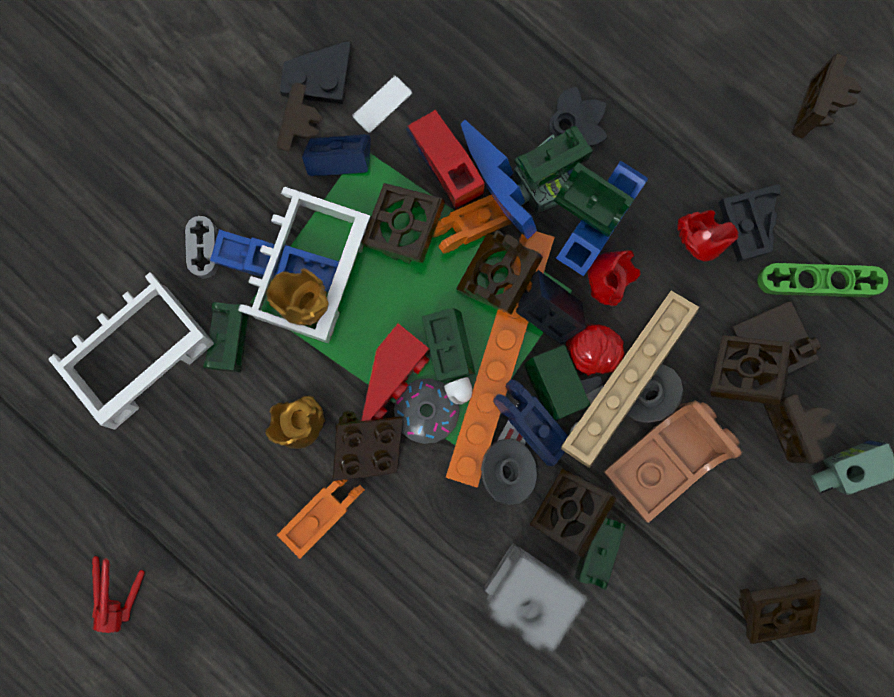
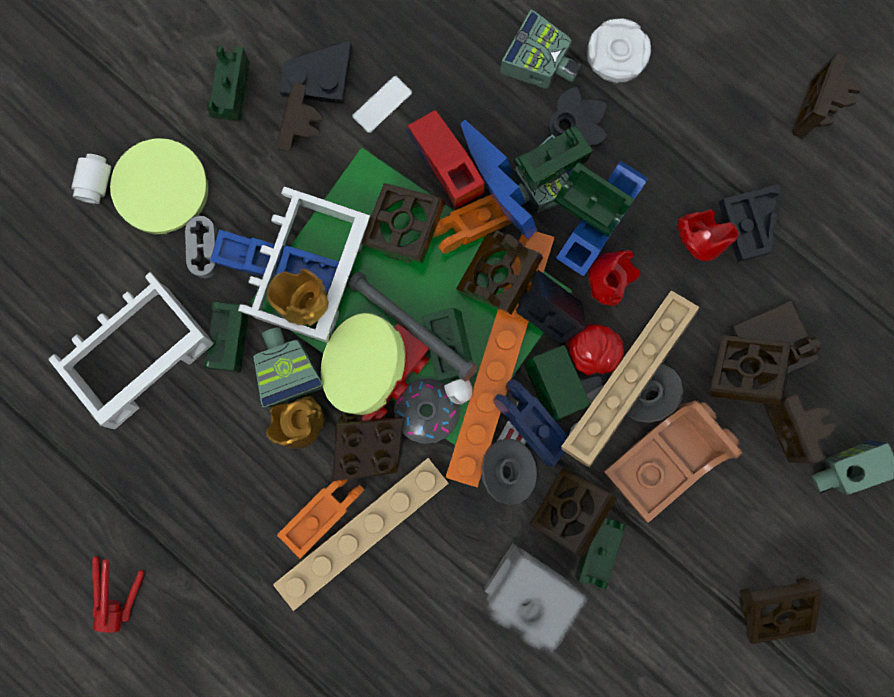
dark blue slope [302,134,371,176] -> none
bright green beam [757,263,888,297] -> none
none -> white brick [71,154,111,204]
none -> yellowish green tile [110,138,209,234]
none -> dark green hinge [207,46,250,121]
none -> sand green torso [254,327,323,409]
none -> tan plate [273,458,449,611]
none -> yellowish green tile [321,313,405,415]
none -> dark grey bar [348,272,478,381]
none -> torso [500,10,581,88]
none -> white tile [587,18,651,82]

